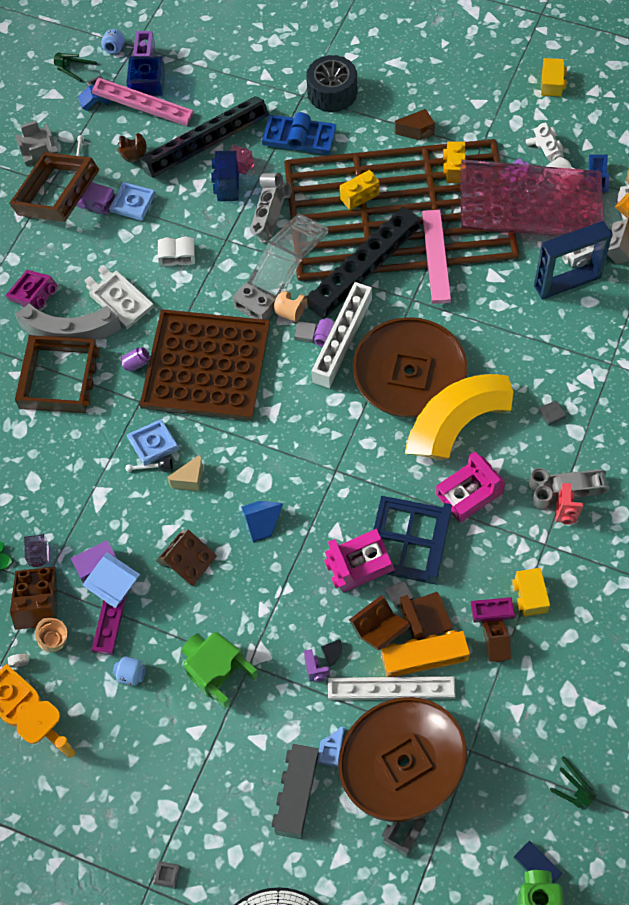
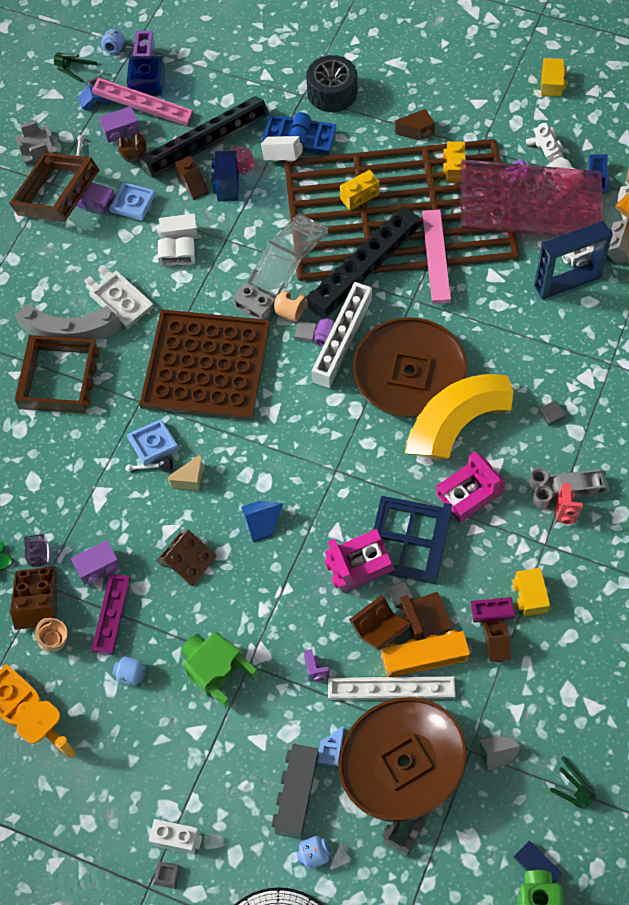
magenta plate [5,270,58,310] -> none
white tile [8,654,30,668] -> none
light blue slope [82,553,140,608] -> none
medium lavender brick [122,347,150,372] -> none
light grey piece [250,173,292,243] -> none
black tile [321,639,342,667] -> none
none -> medium lavender brick [99,106,140,143]
none -> white brick [149,819,202,855]
none -> white brick [157,213,198,239]
none -> reddish brown slope [175,156,209,200]
none -> white brick [261,136,303,162]
none -> light blue head [296,835,331,869]
none -> light grey brick [480,736,520,770]

